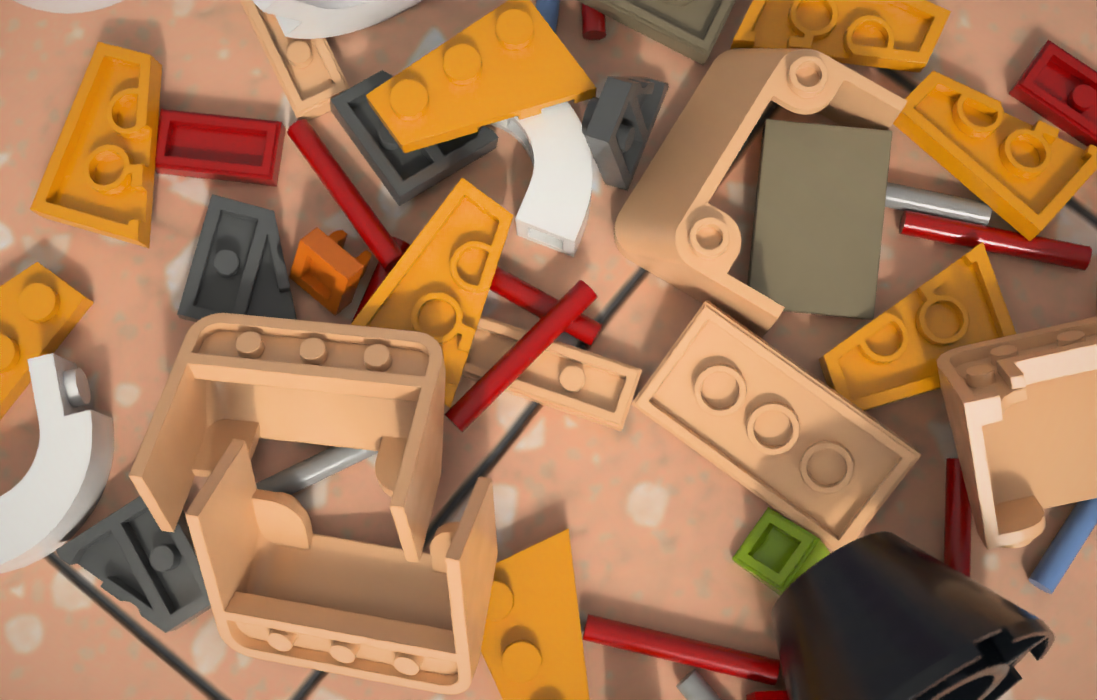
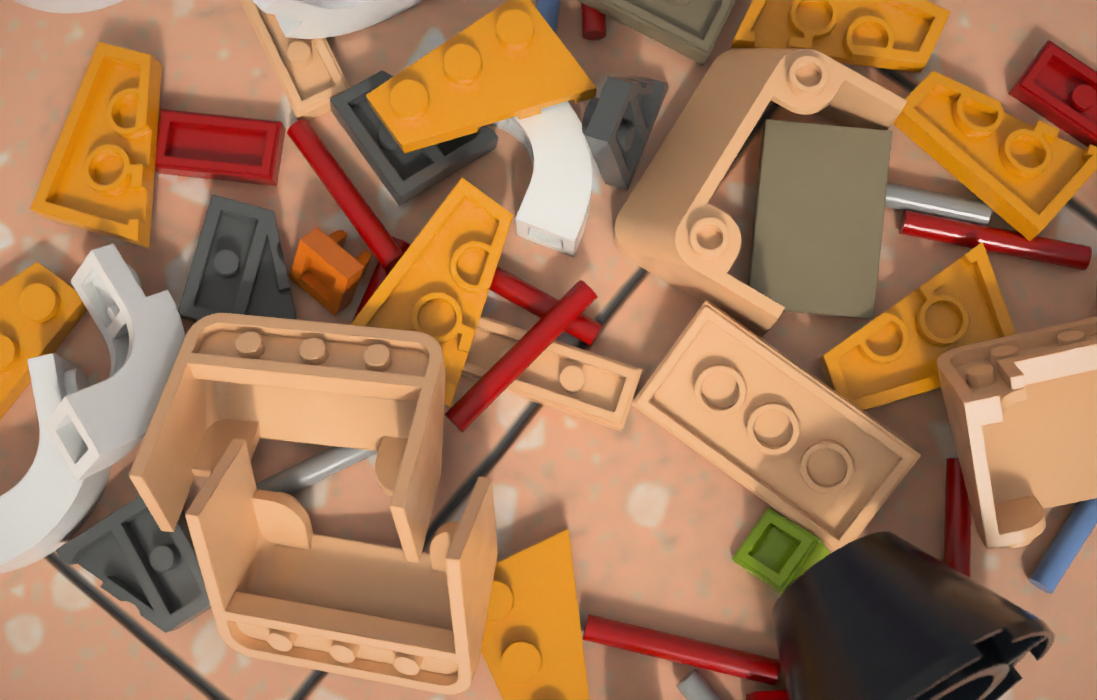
none -> white arch [44,243,185,481]

